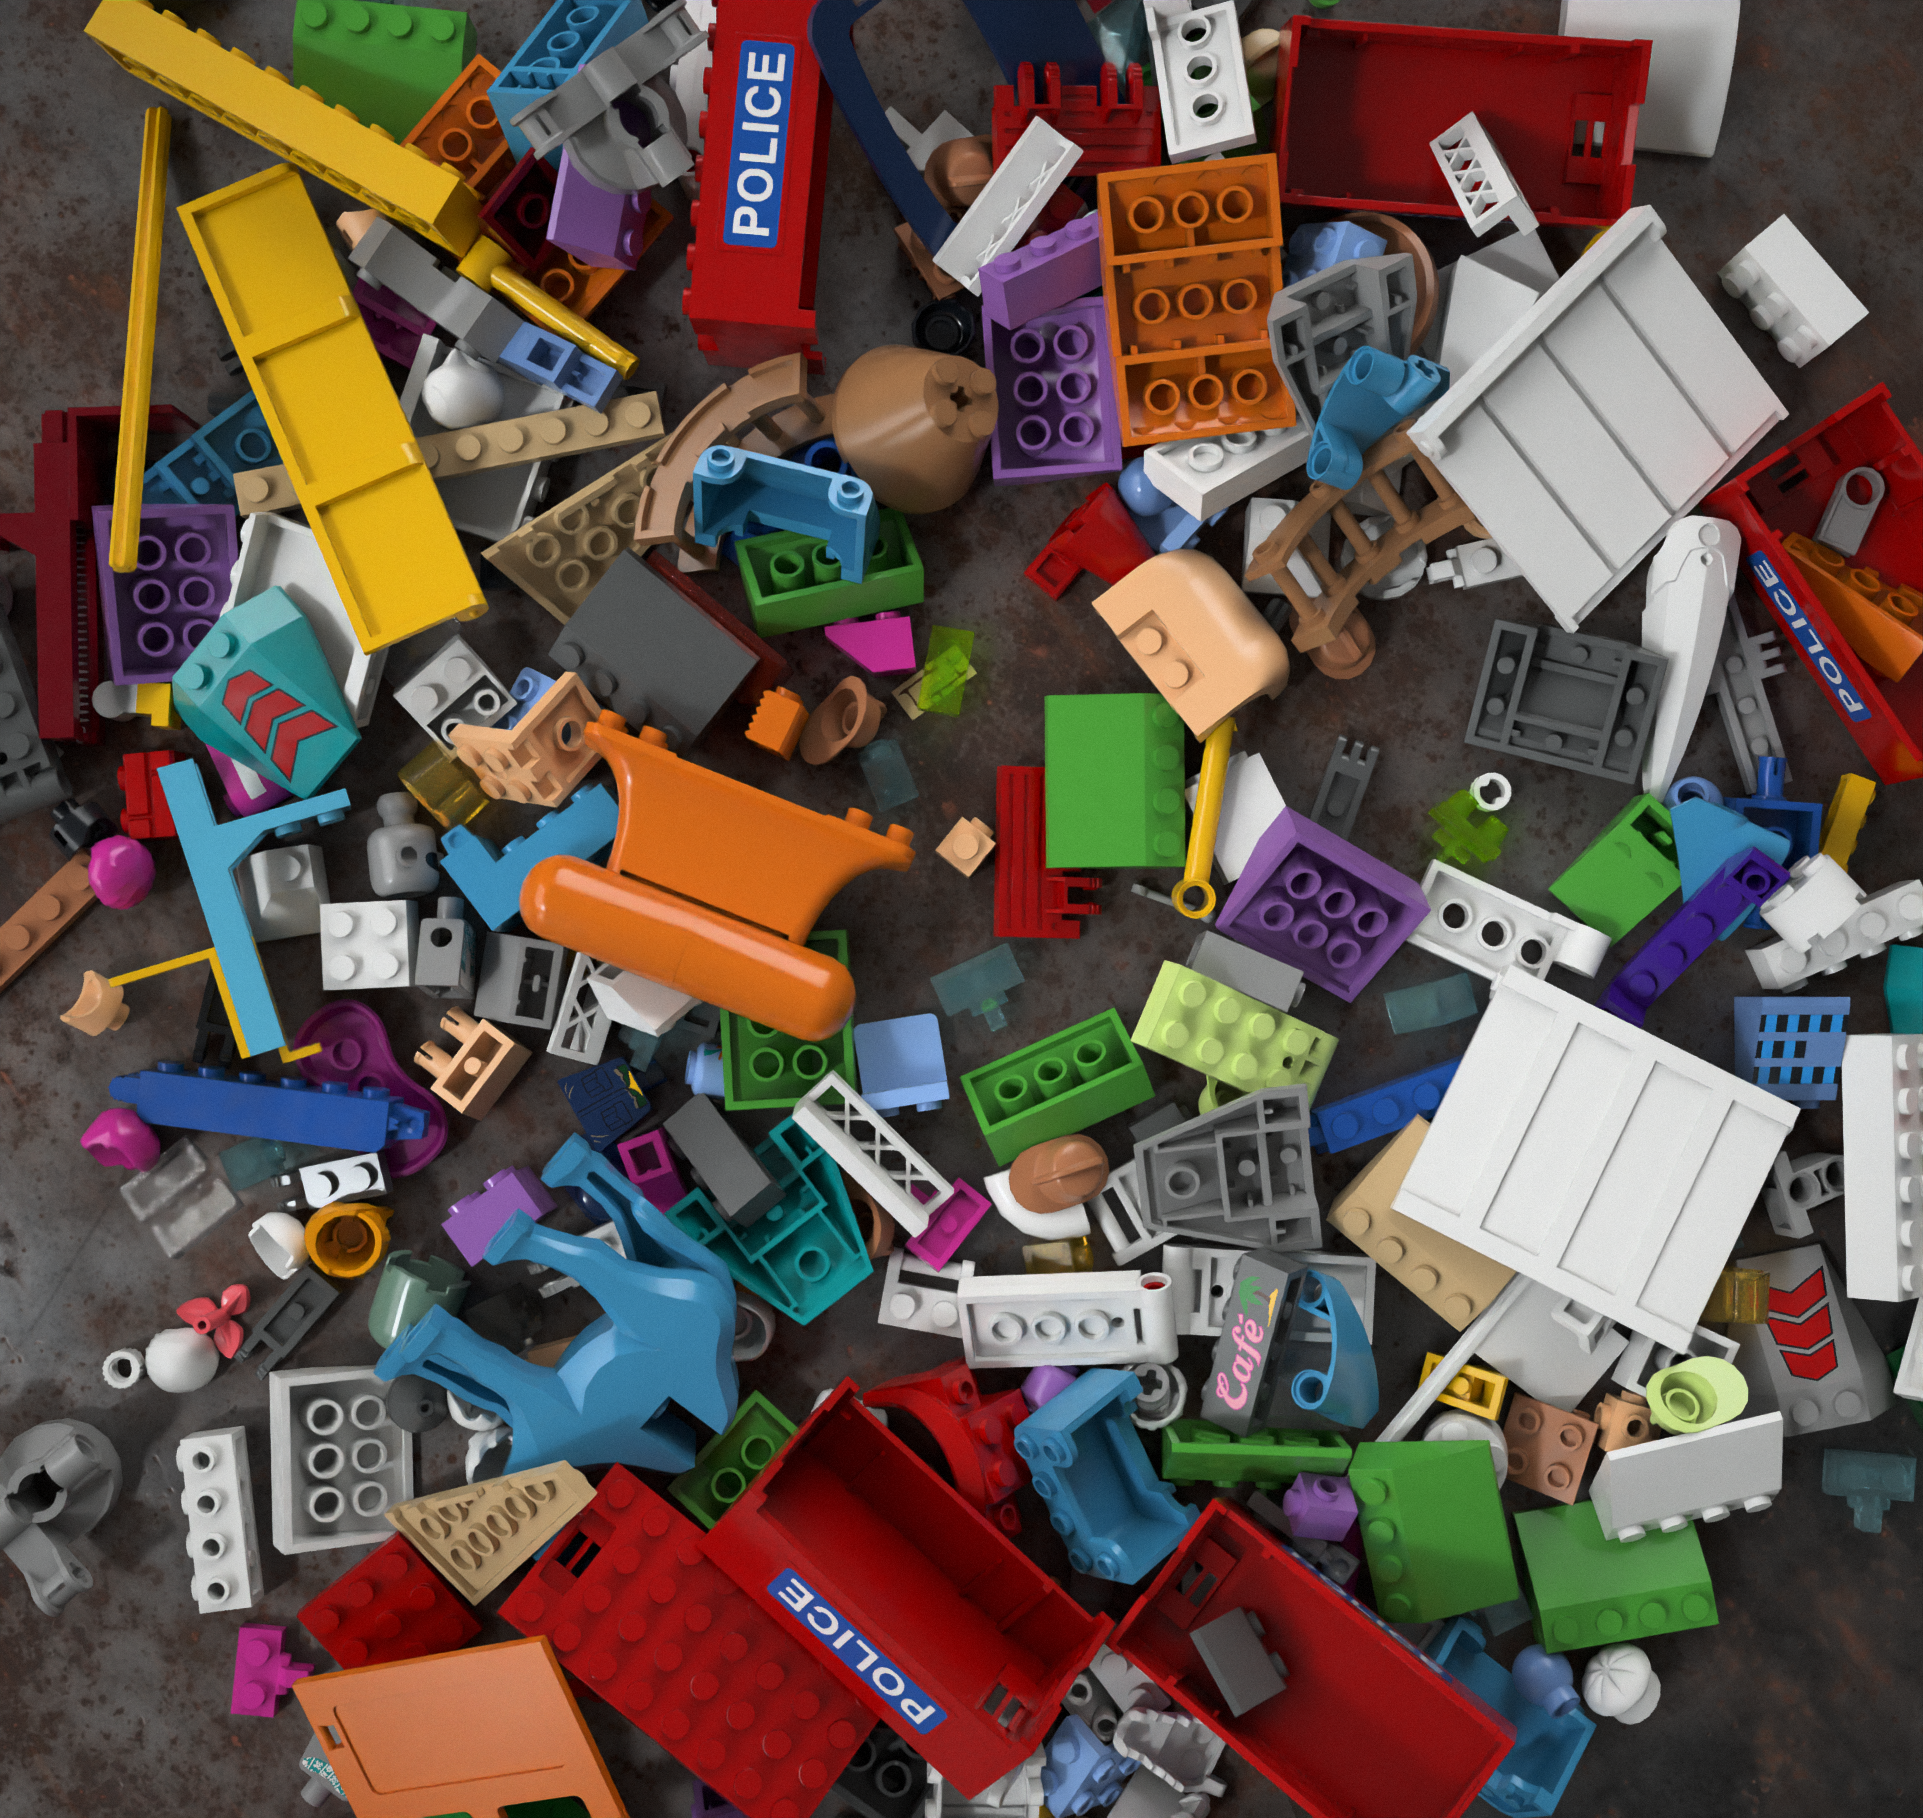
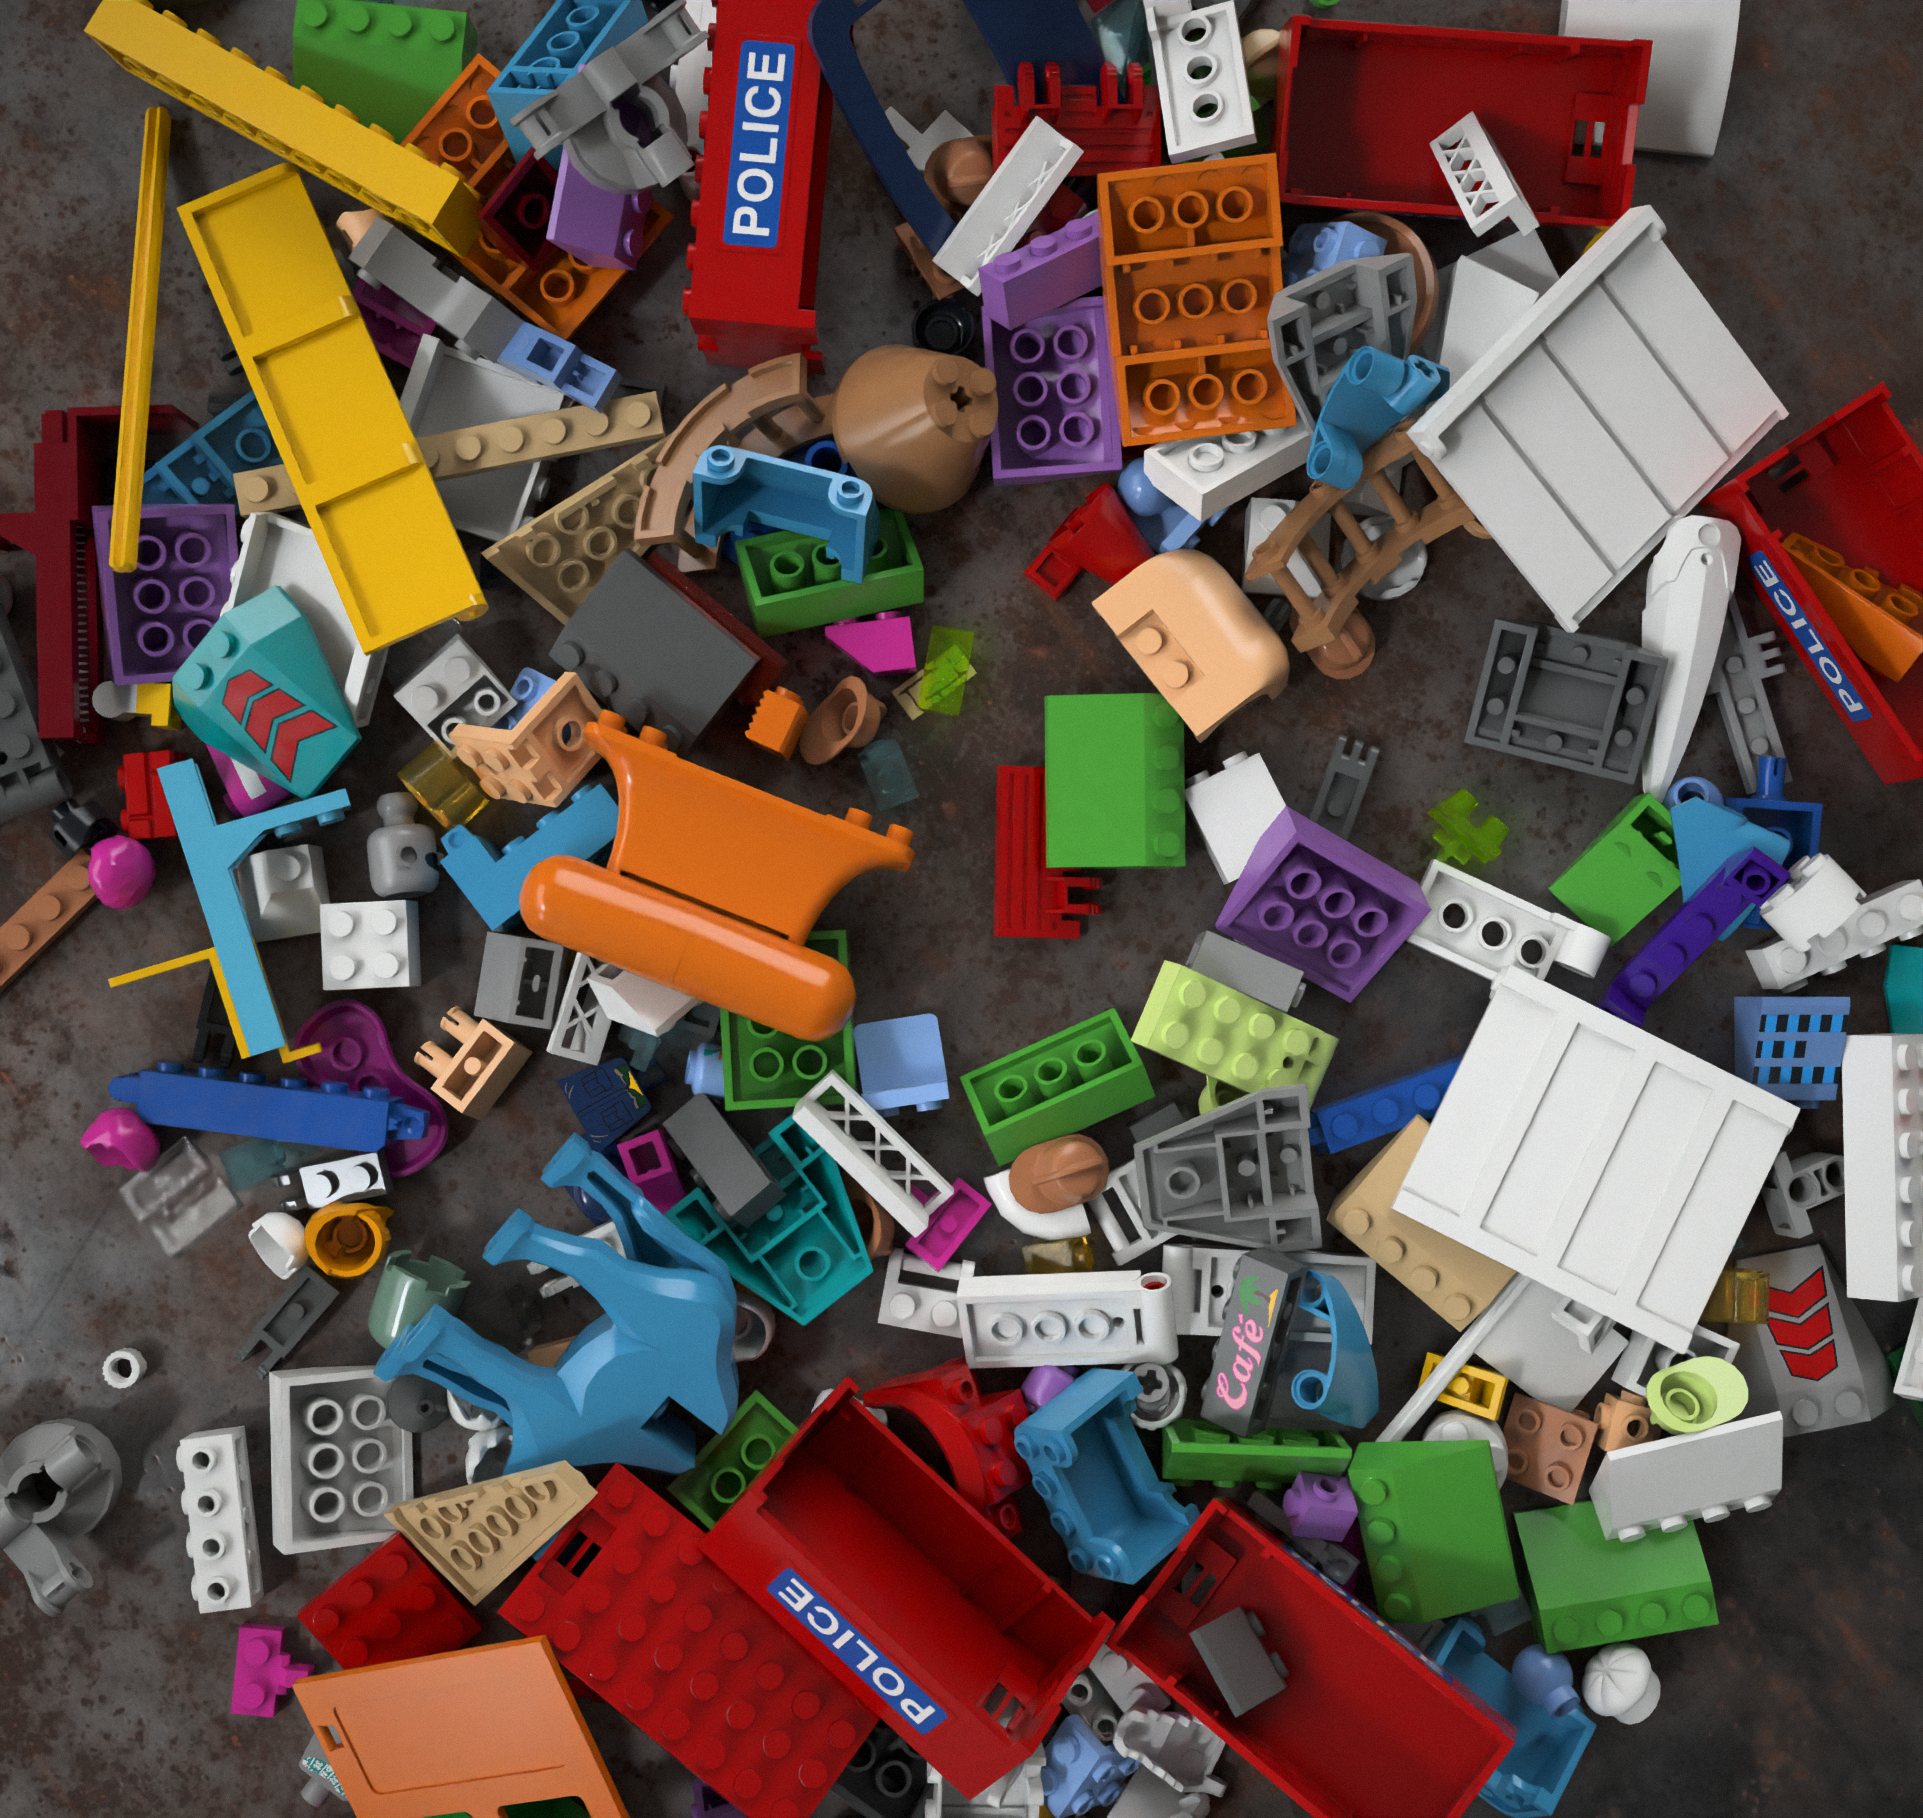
light nougat piece [60,970,130,1036] -> none
white hair [145,1327,219,1393] -> none
coral plant [176,1284,251,1359] -> none
light grey torso [415,897,477,999] -> none
white piece [421,348,504,431] -> none
medium lavender brick [441,1165,558,1267] -> none
yellow piece [456,235,640,380] -> none
clear light blue hinge [930,943,1025,1033] -> none
light nougat brick [935,817,996,879] -> none
light grey hinge [1131,883,1216,923] -> none
yellow piece [1171,716,1238,919] -> none
clear light blue slope [1383,972,1478,1035] -> none
white hinge [1426,538,1523,590] -> none
white bush [1469,773,1511,812] -> none
white brick [1717,214,1869,368] -> none
light grey piece [1812,467,1885,558] -> none
yellow piece [1818,773,1877,873] -> none
clear light blue hinge [1822,1448,1917,1533] -> none

